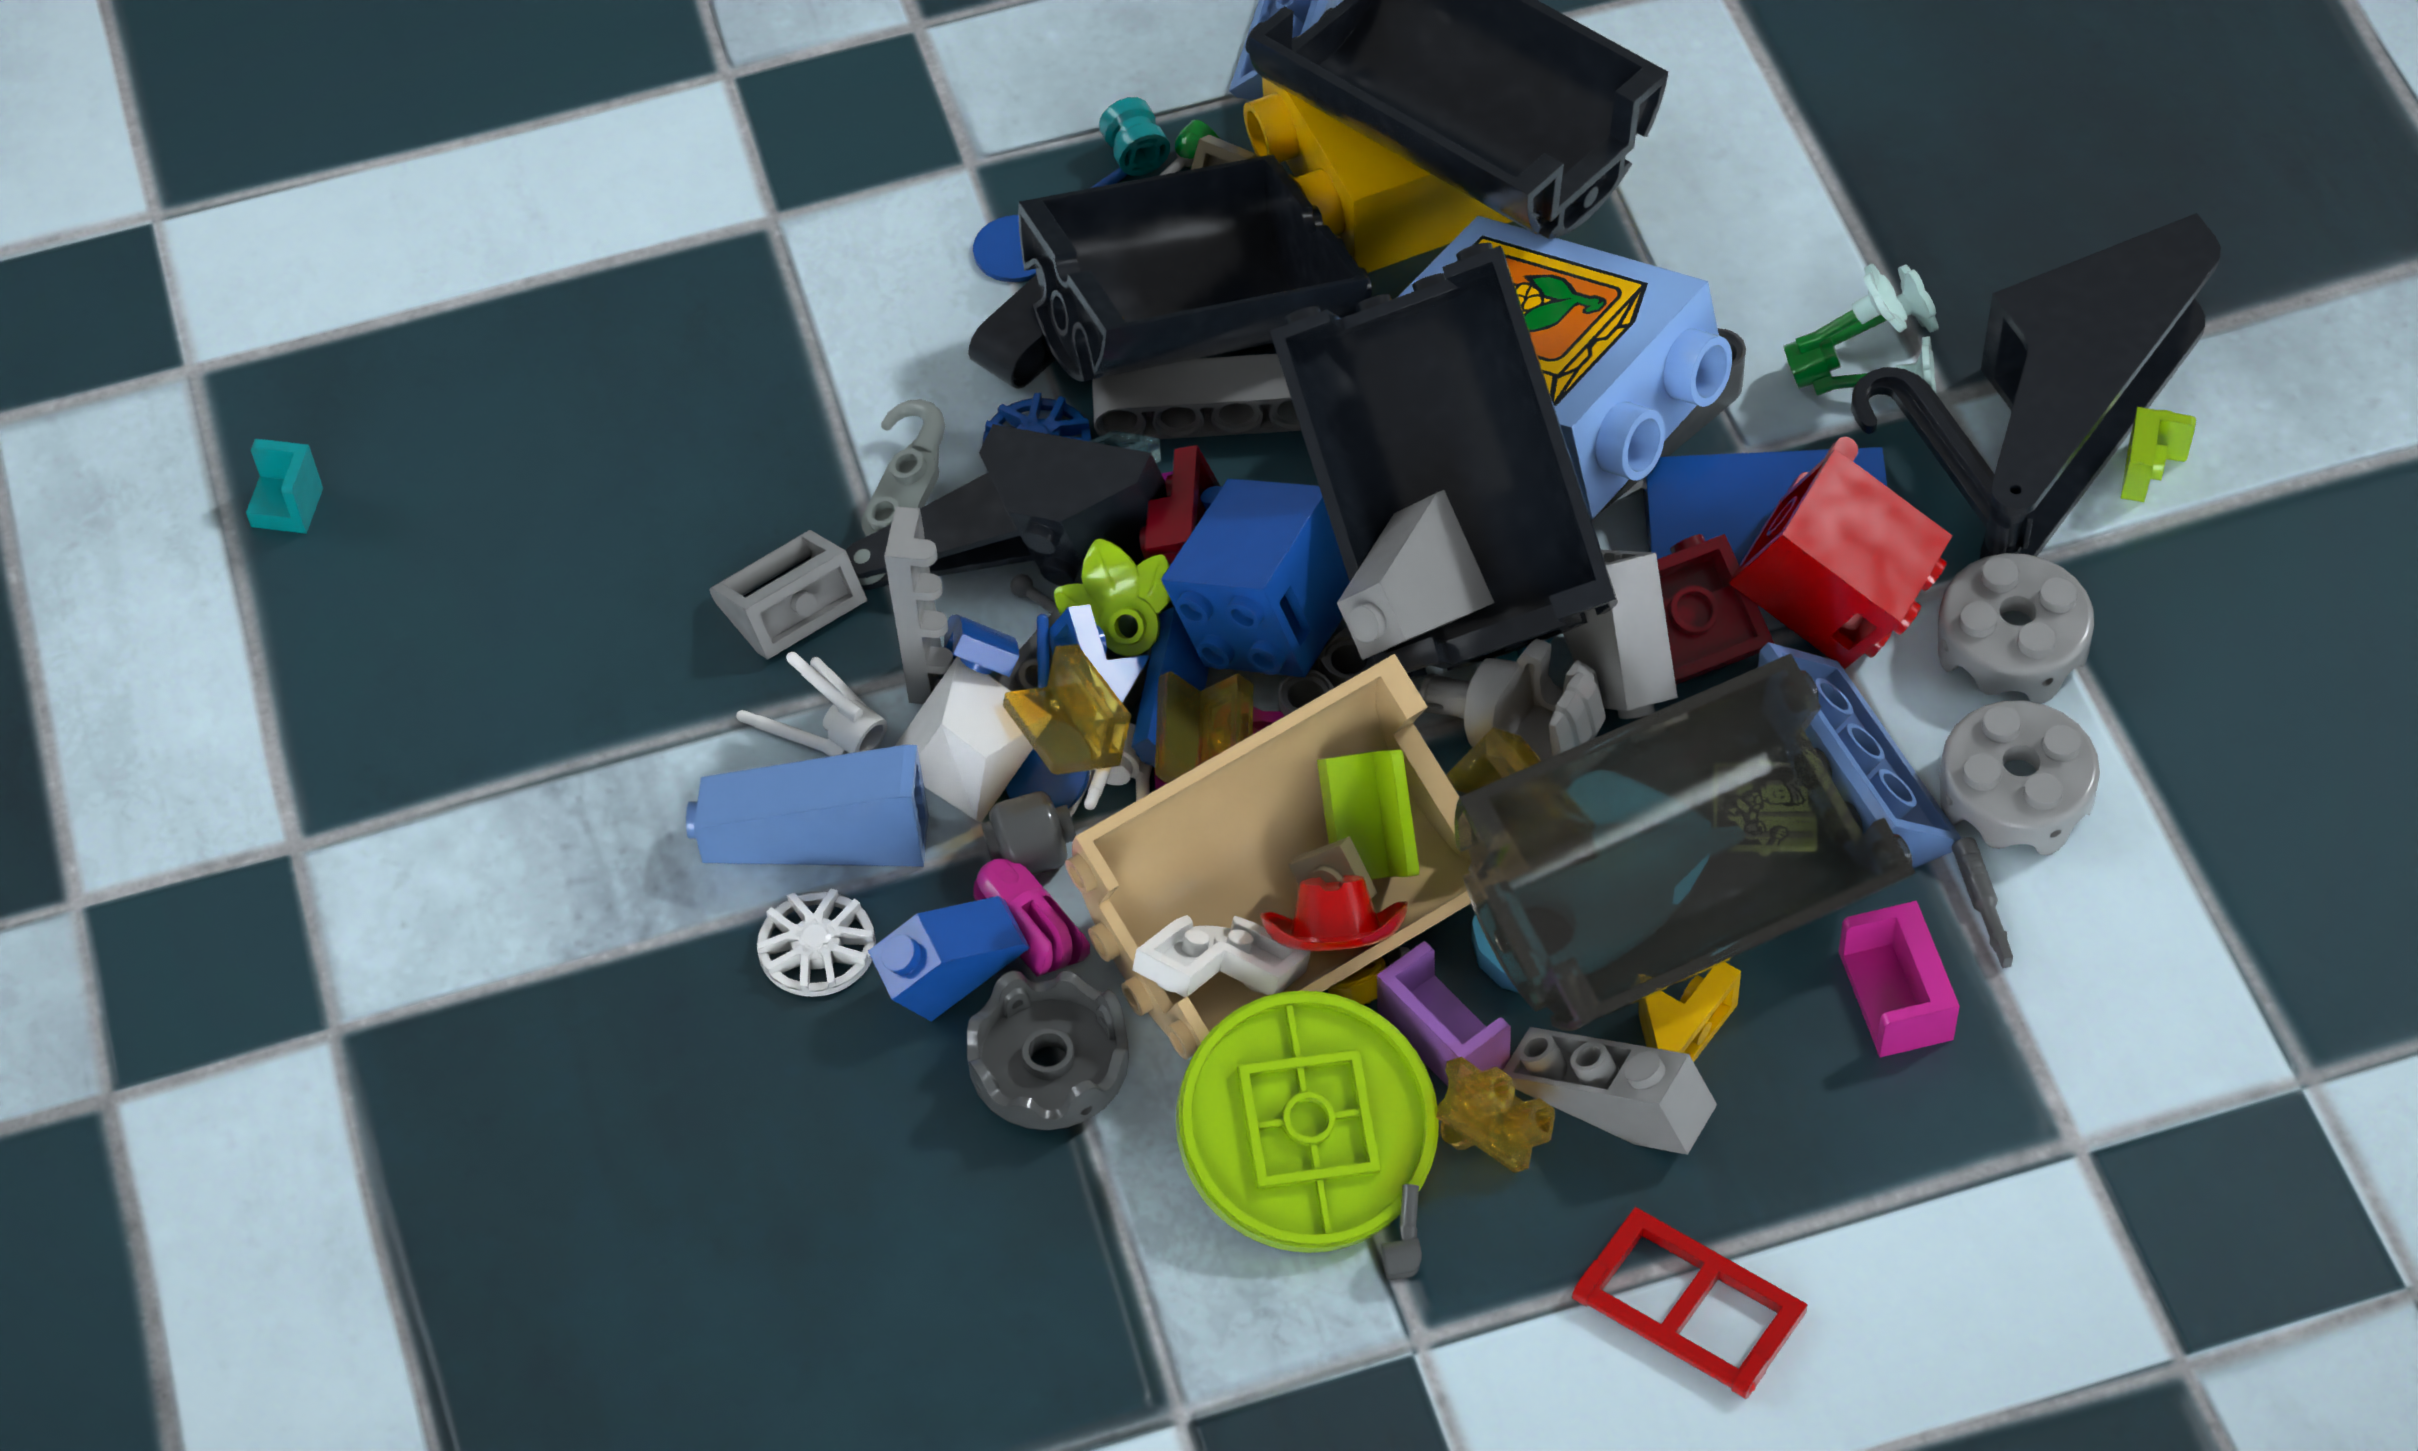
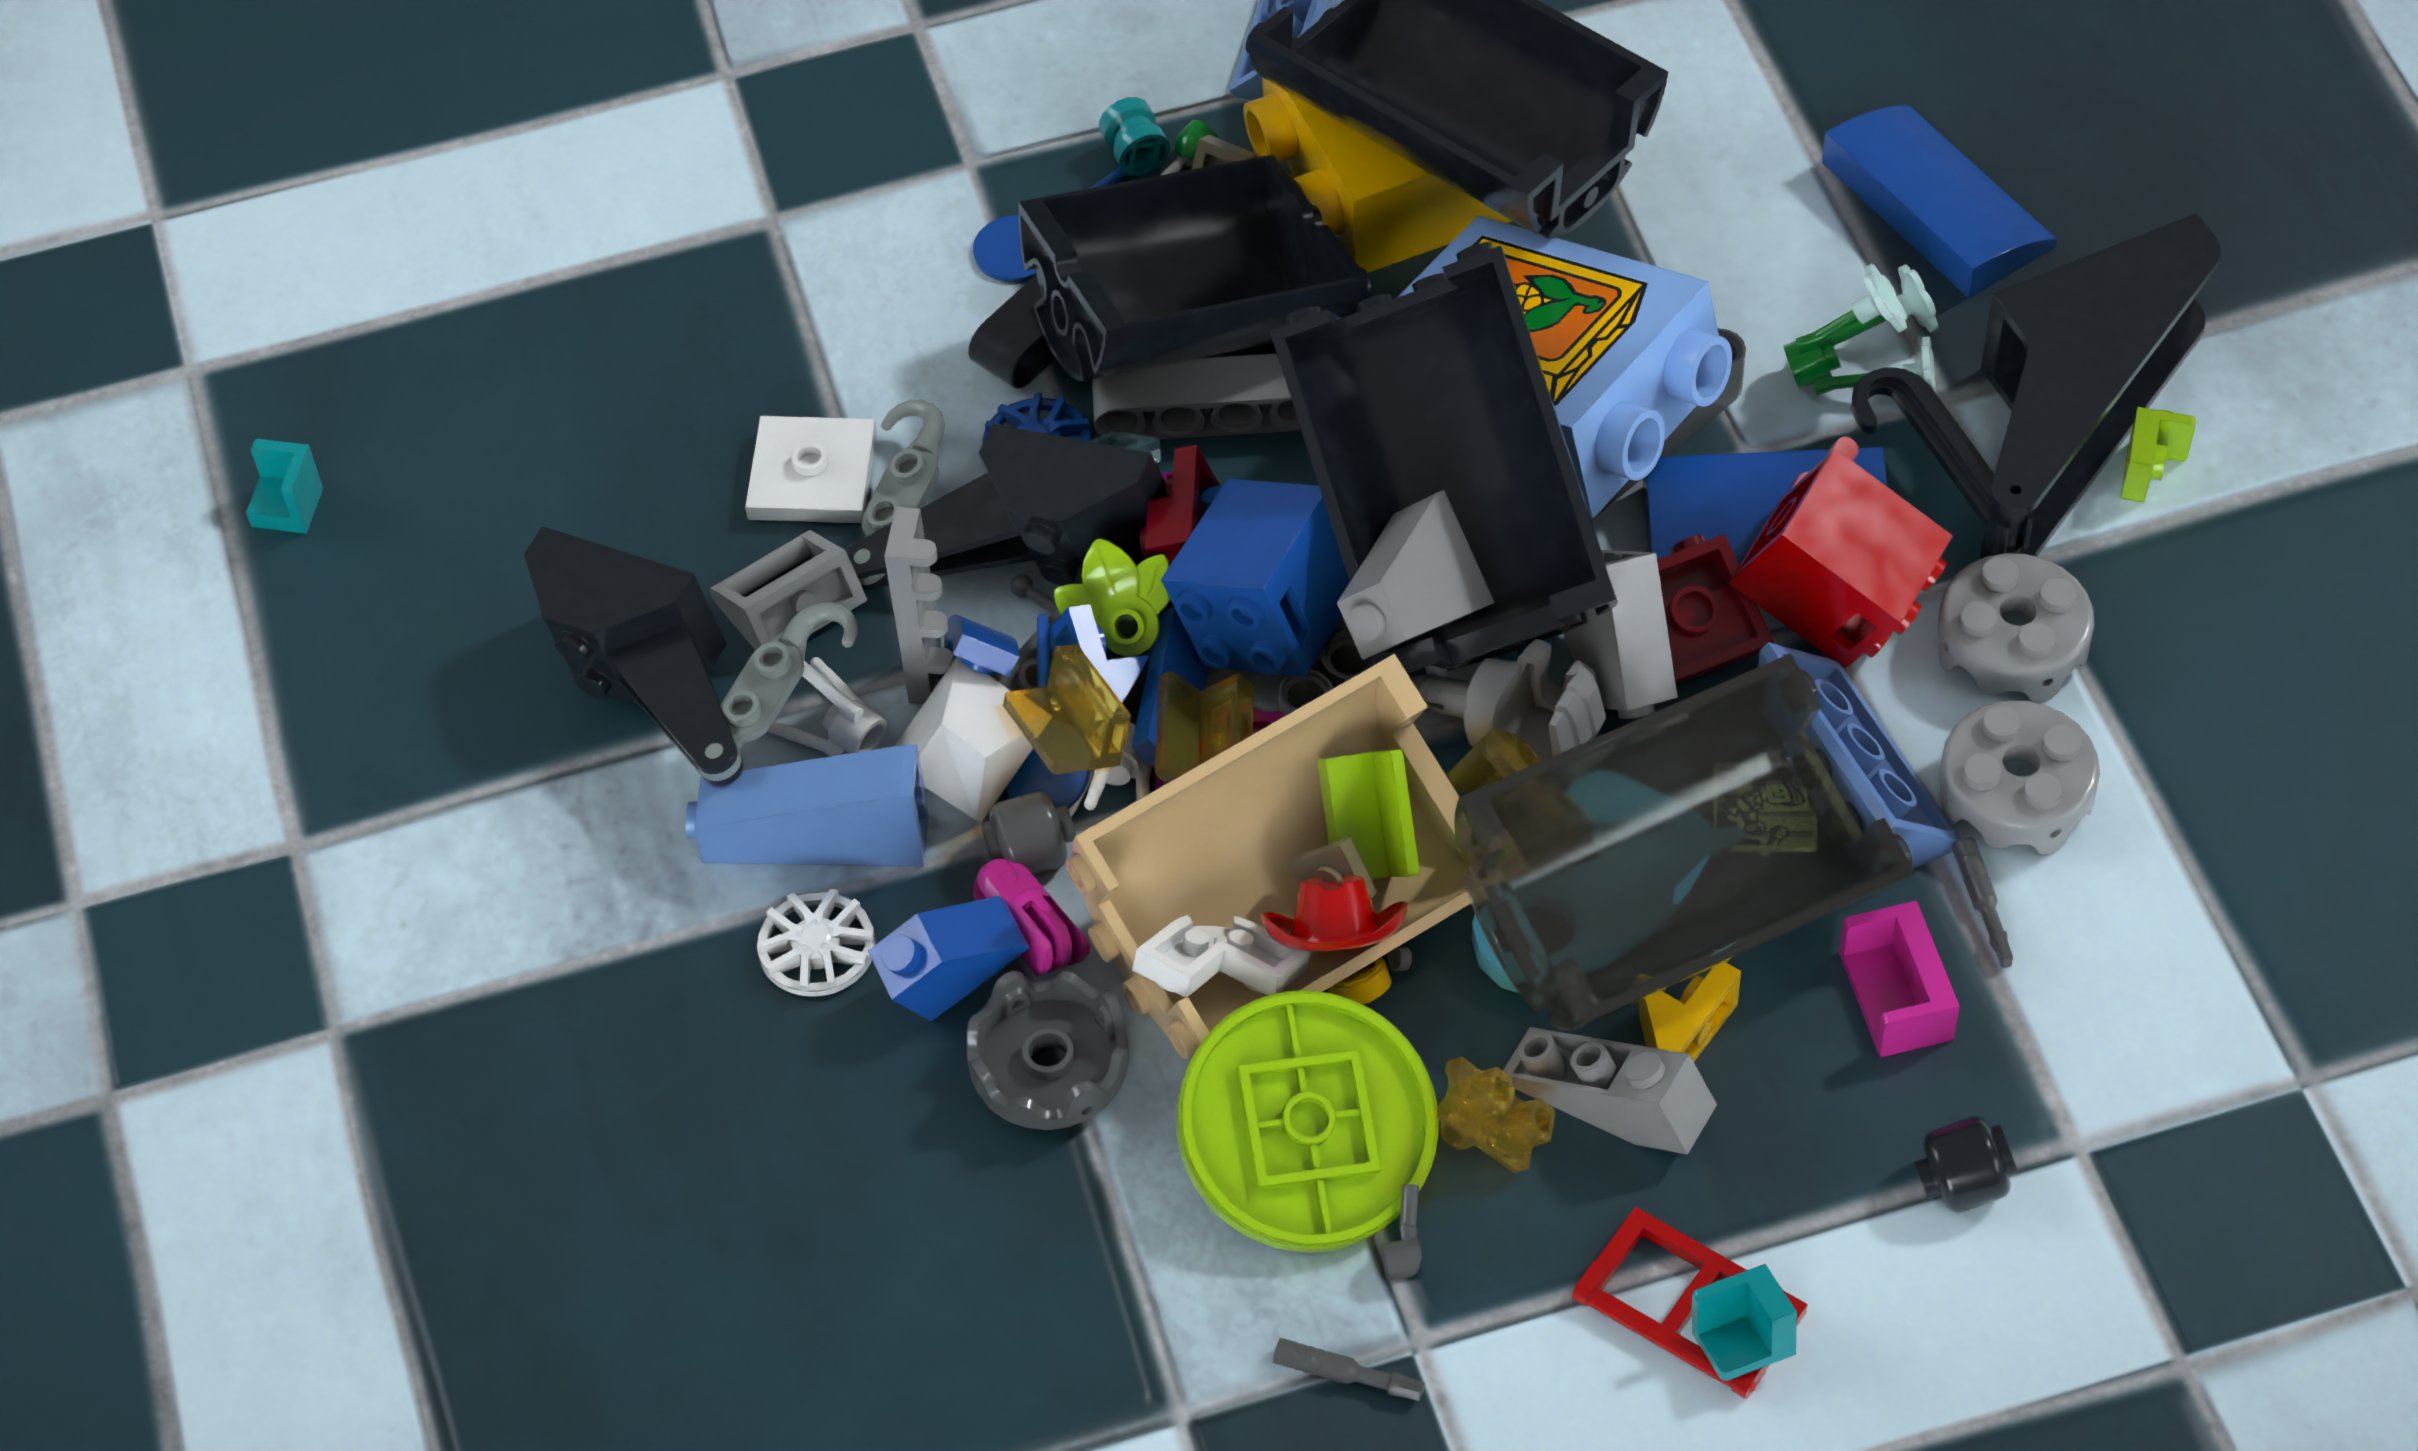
medium lavender panel [1377,941,1511,1100] -> none
none -> black slope [524,526,858,786]
none -> white plate [745,416,877,523]
none -> dark grey piece [1273,1338,1425,1401]
none -> teal panel [1692,1264,1797,1381]
none -> blue slope [1822,105,2057,299]
none -> black head [1914,1116,2019,1213]

